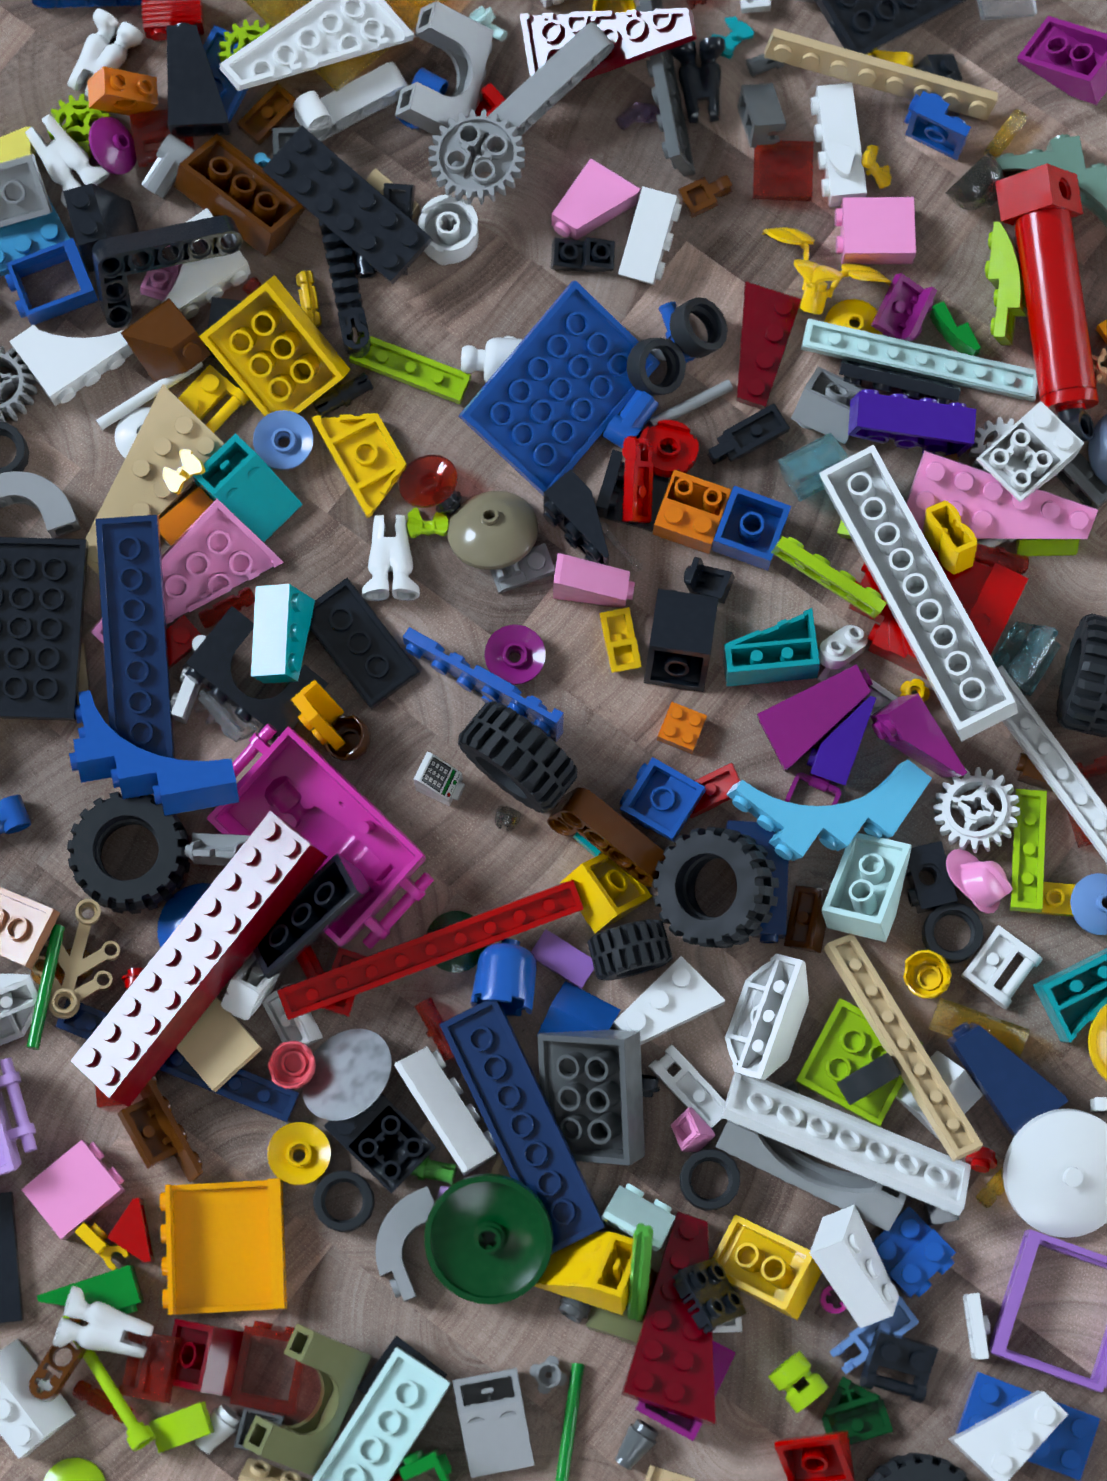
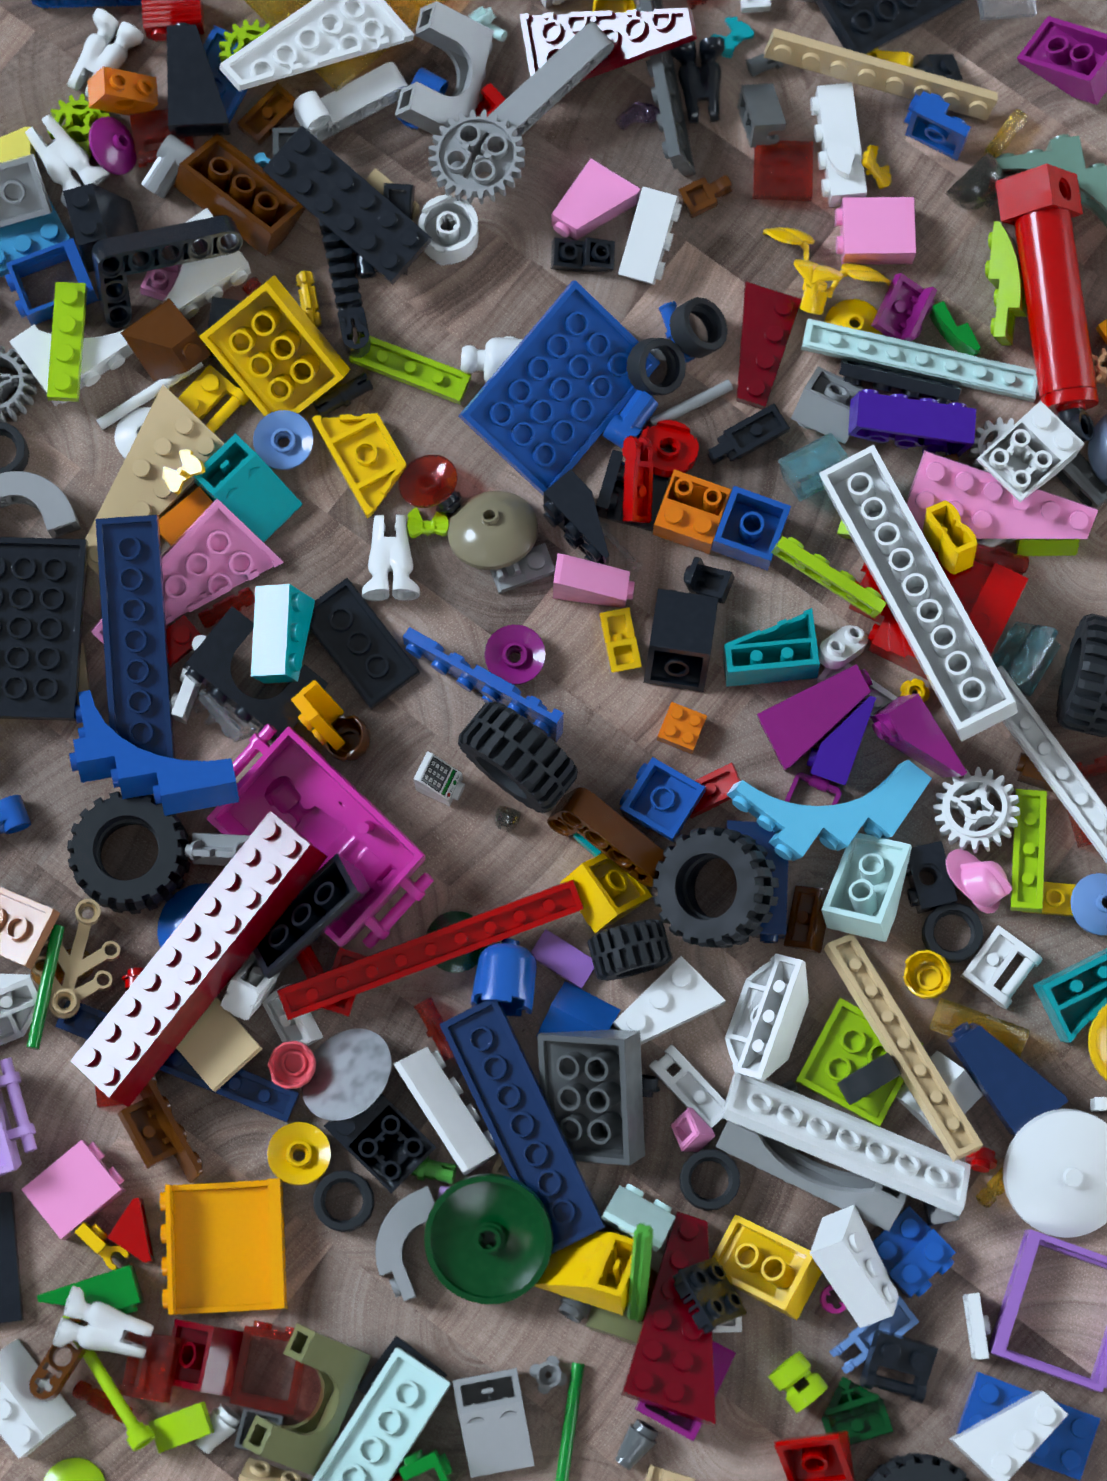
none -> lime plate [47,282,87,402]

